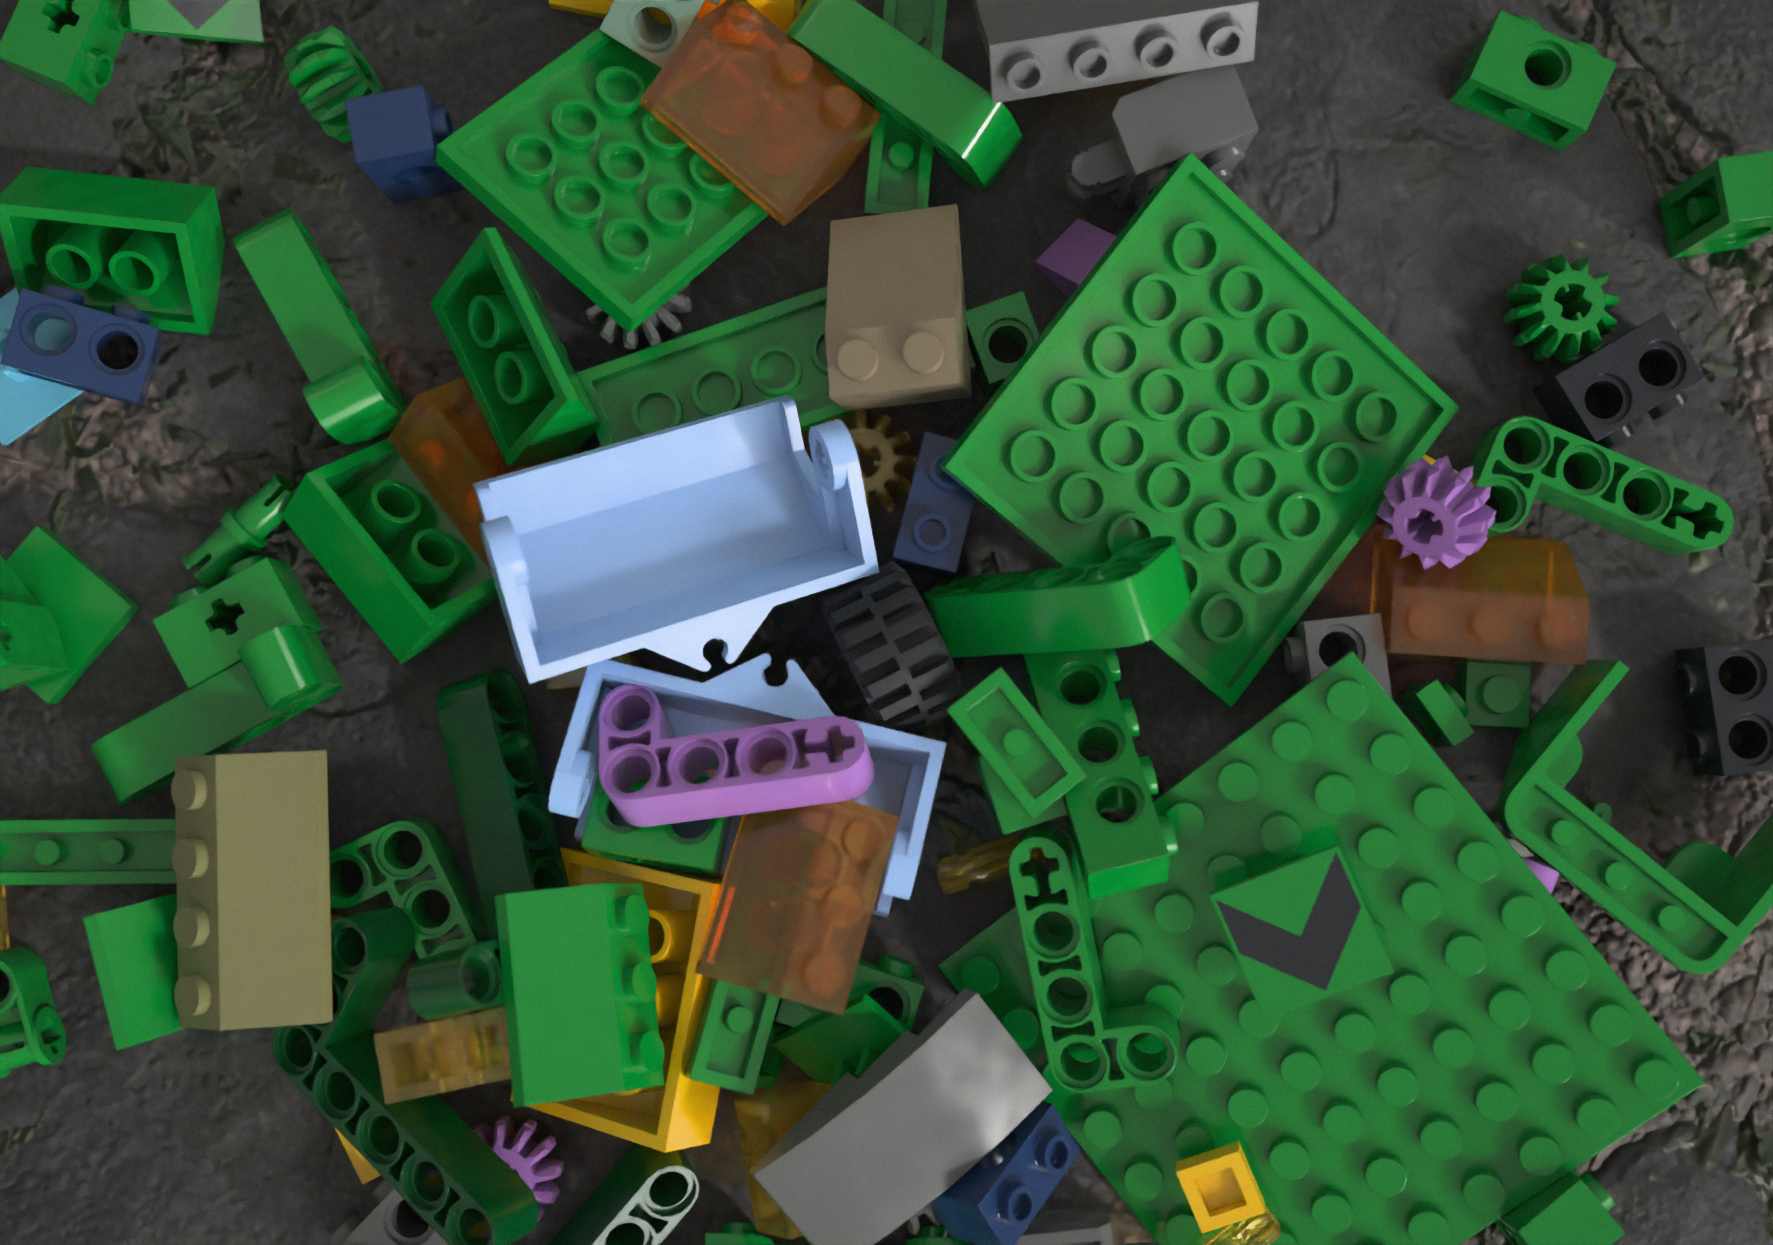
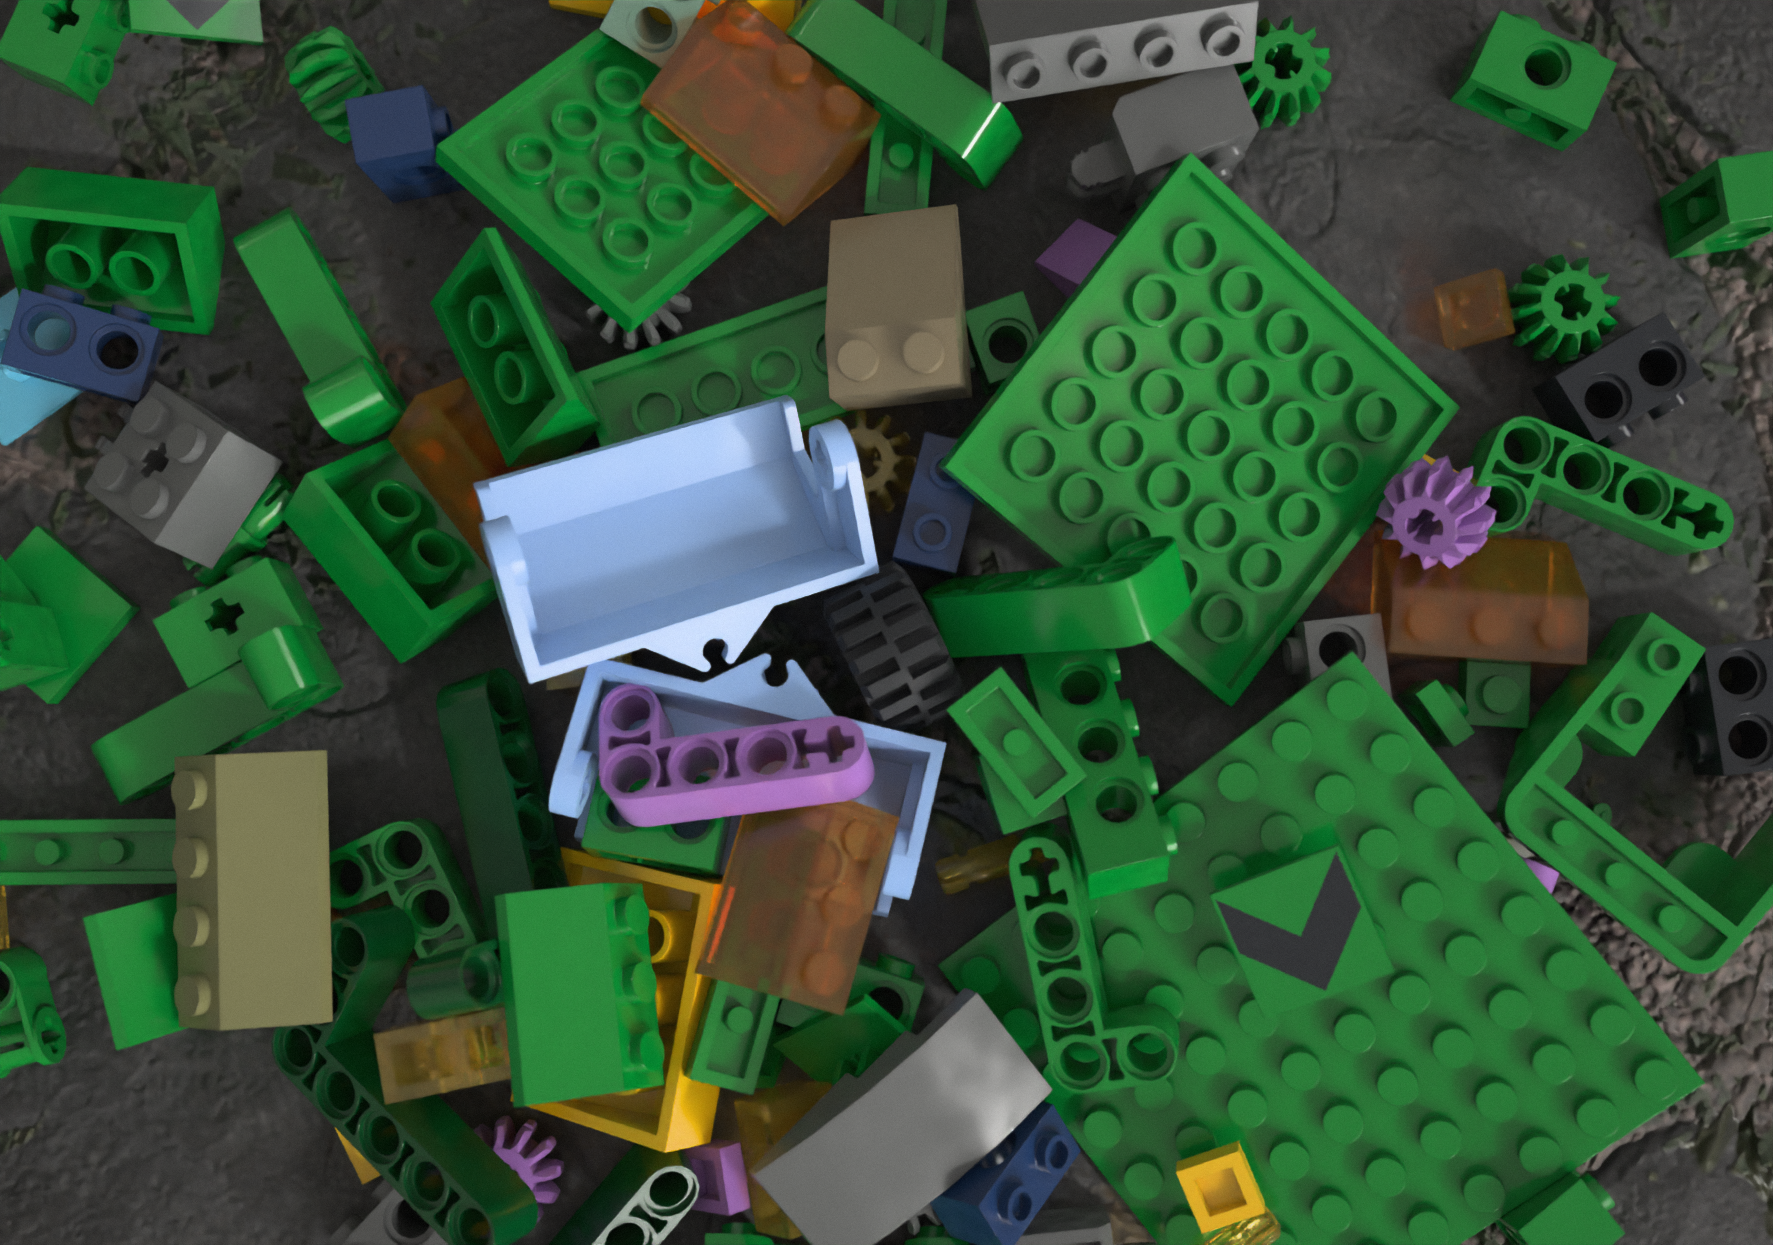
none -> dark grey hinge [84,381,283,569]
none -> medium lavender plate [684,1138,750,1216]
none -> green gear [1234,15,1332,129]
none -> clear orange plate [1434,268,1515,351]
none -> green brick [1576,612,1706,757]

